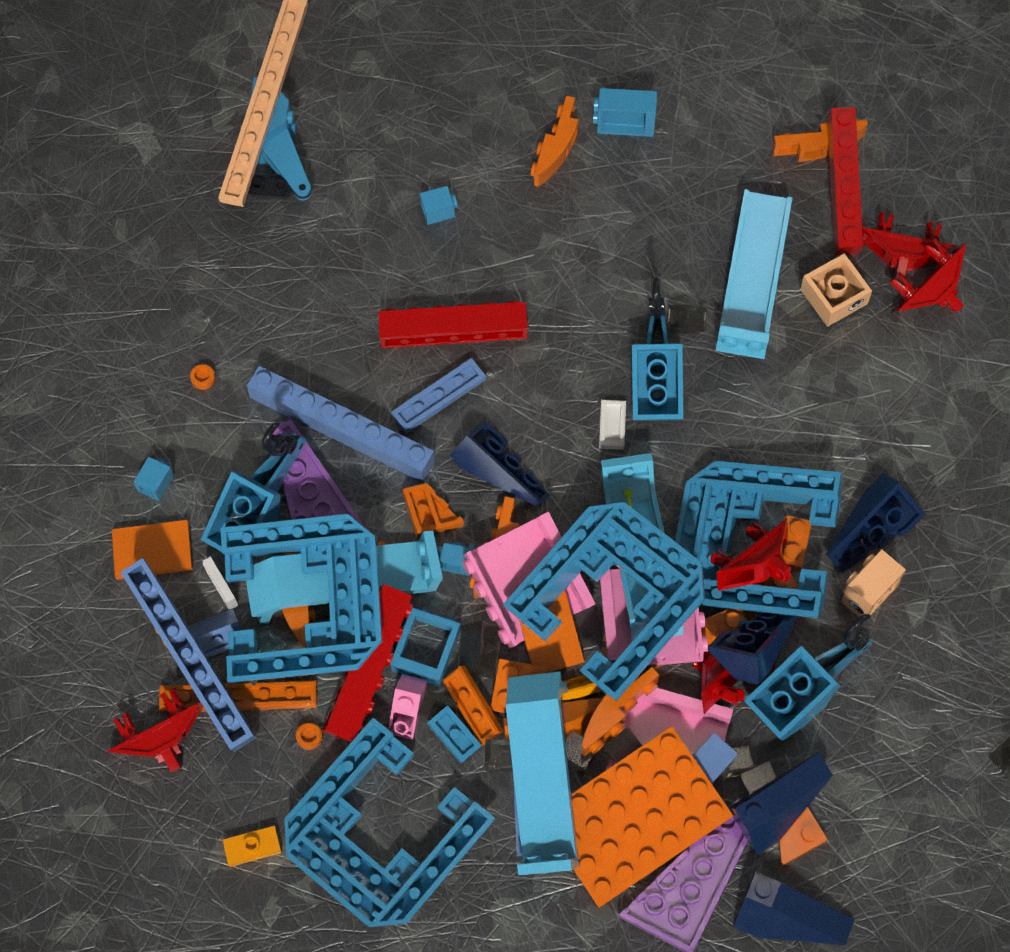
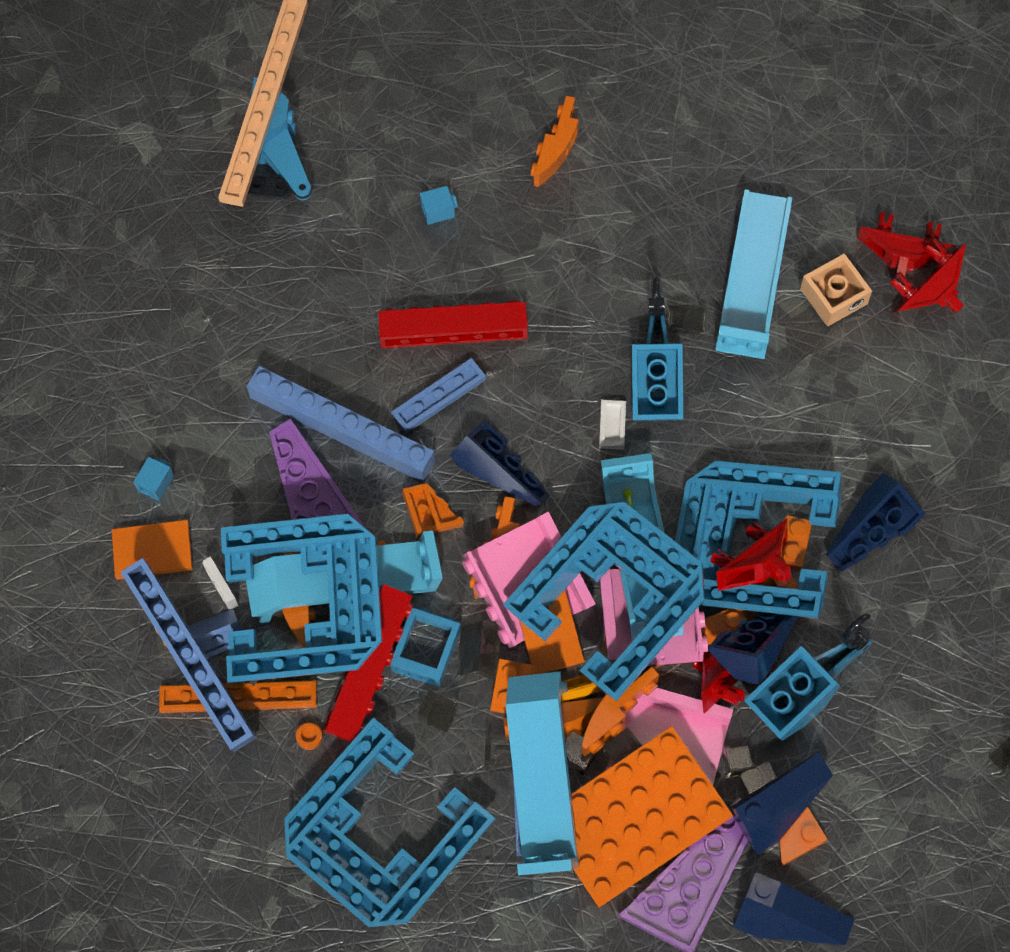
red connector [106,688,203,772] -> none
orange tile [190,364,216,390] -> none
dark azure slope [201,422,306,552] -> none
light orange plate [223,826,282,867] -> none
bright pink slope [388,674,428,740] -> none
dark azure plate [427,705,482,764] -> none
dark azure brick [437,542,475,576] -> none
orange tile [442,665,504,746] -> none
dark azure window [593,88,657,137] -> none
medium blue panel [693,733,737,784] -> none
orange slope [772,119,868,162] -> none
red brick [827,107,863,256] -> none
light nougat brick [841,550,906,617] -> none

